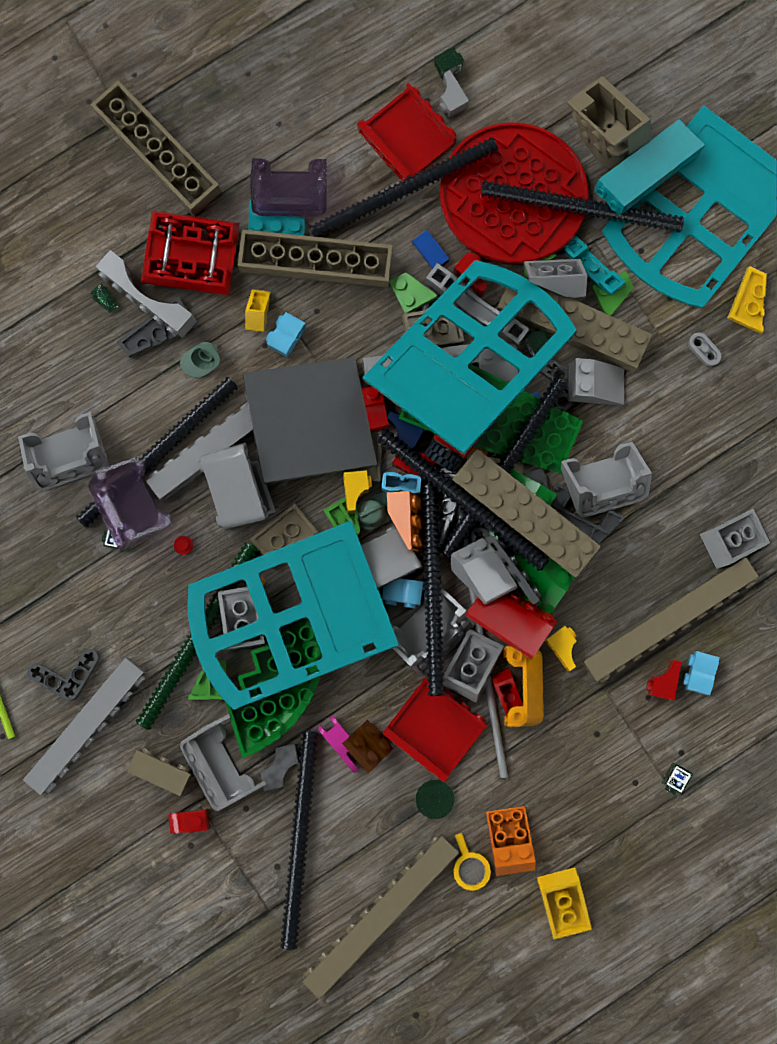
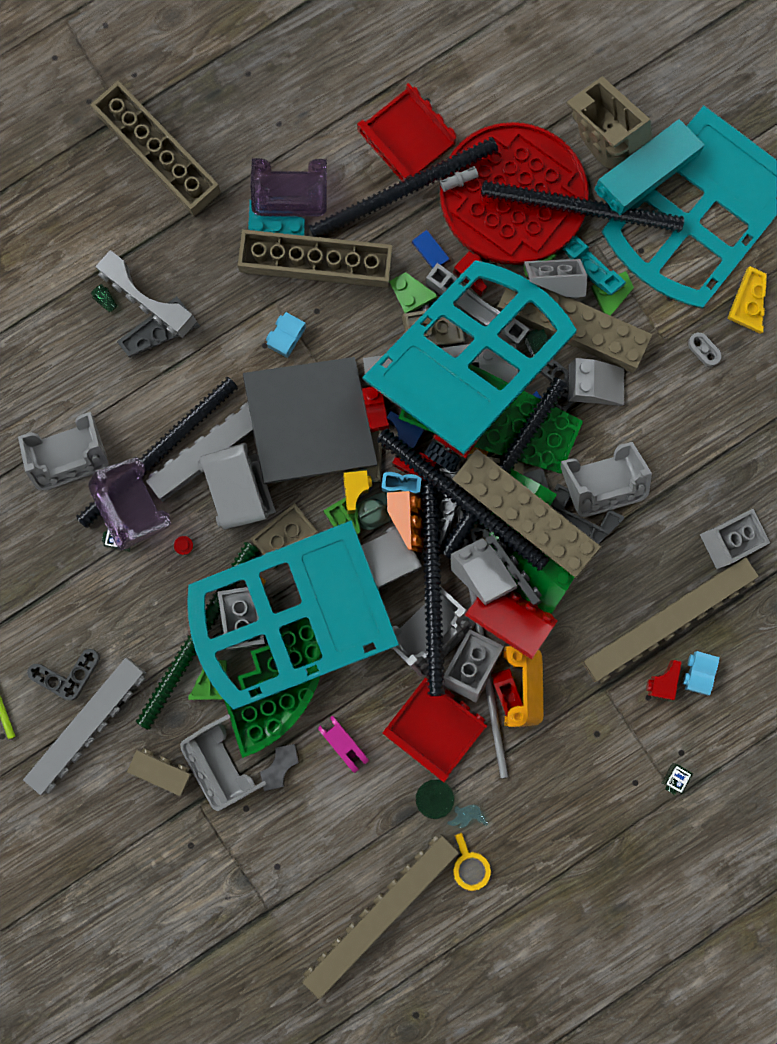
red piece [141,210,240,296] -> none
red arch [168,809,210,834] -> none
sand green piece [180,342,220,378] -> none
yellow arch [245,290,270,332] -> none
black piece [280,731,319,950] -> none
reddish brown plate [342,719,393,773] -> none
medium azure brick [382,578,423,609] -> none
clear green brick [434,47,464,80] -> none
light grey arch [439,71,469,119] -> none
orange slope [486,806,536,876] -> none
yellow slope [537,867,592,939] -> none
yellow arch [545,626,577,671] -> none
none -> light grey pin [439,166,479,192]
none -> clear light blue piece [447,805,488,828]

